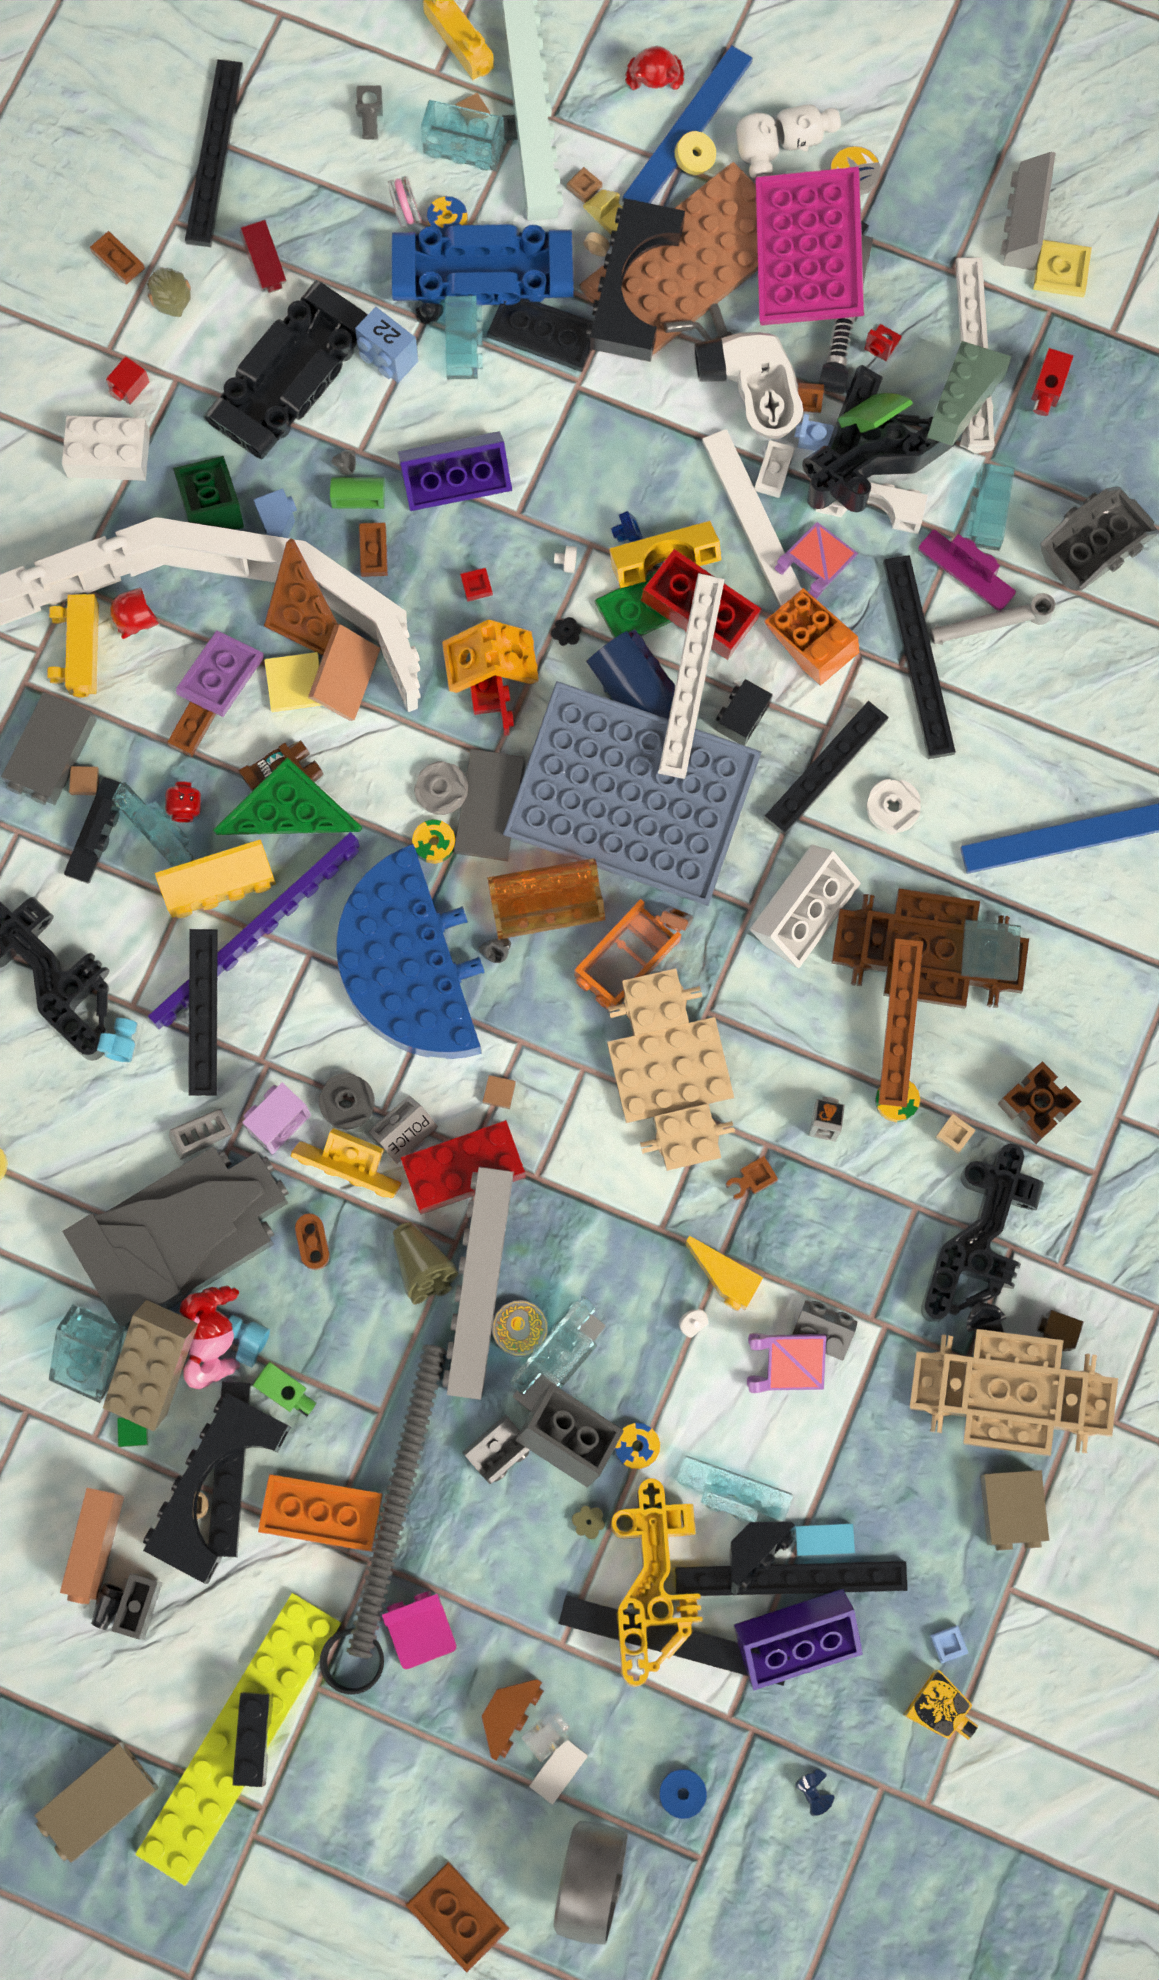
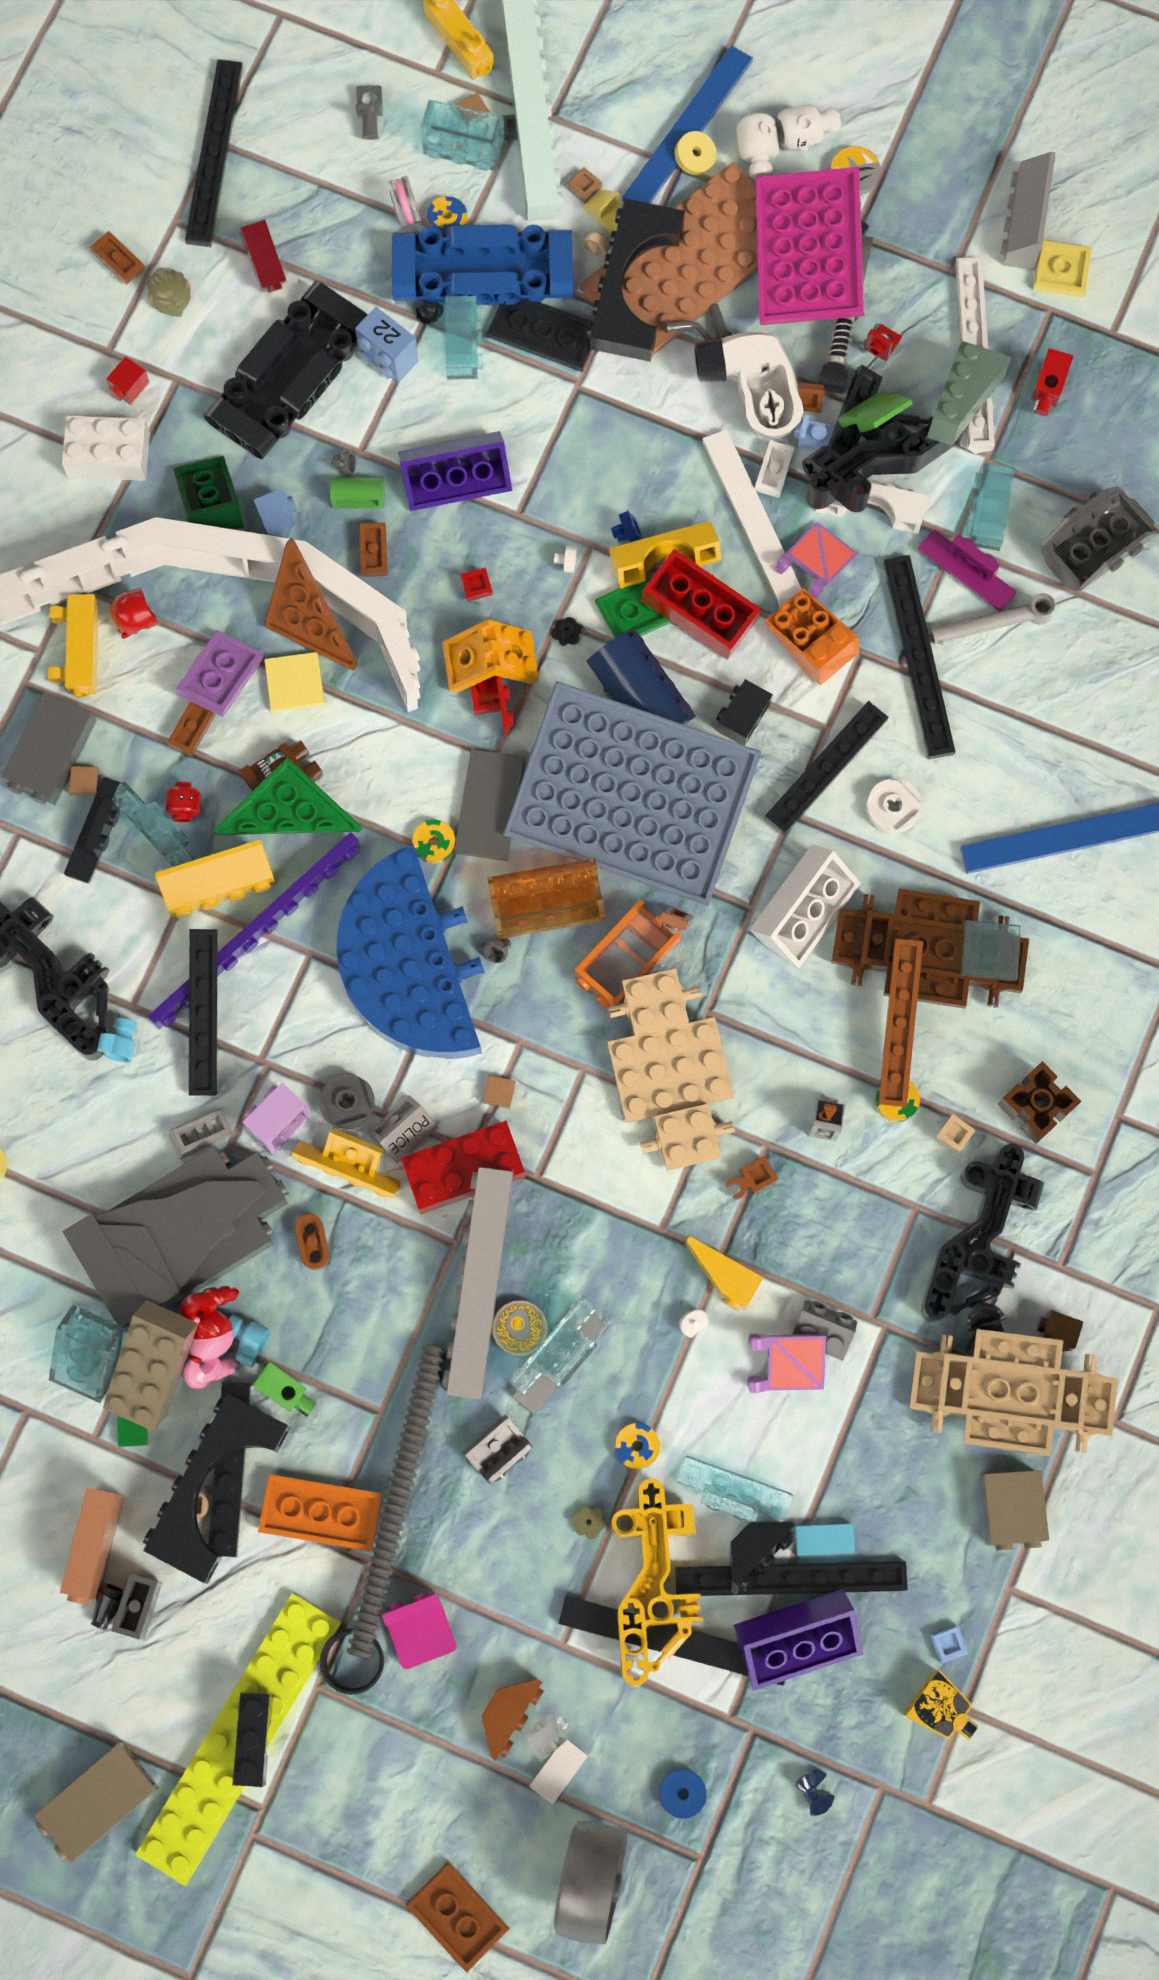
nougat tile [308,624,381,721] -> none
olive cone [393,1222,459,1305] -> none
light grey tile [414,761,468,815] -> none
dark grey brick [516,1383,624,1488] -> none
red hair [625,46,685,90] -> none
white tile [658,573,724,779] -> none

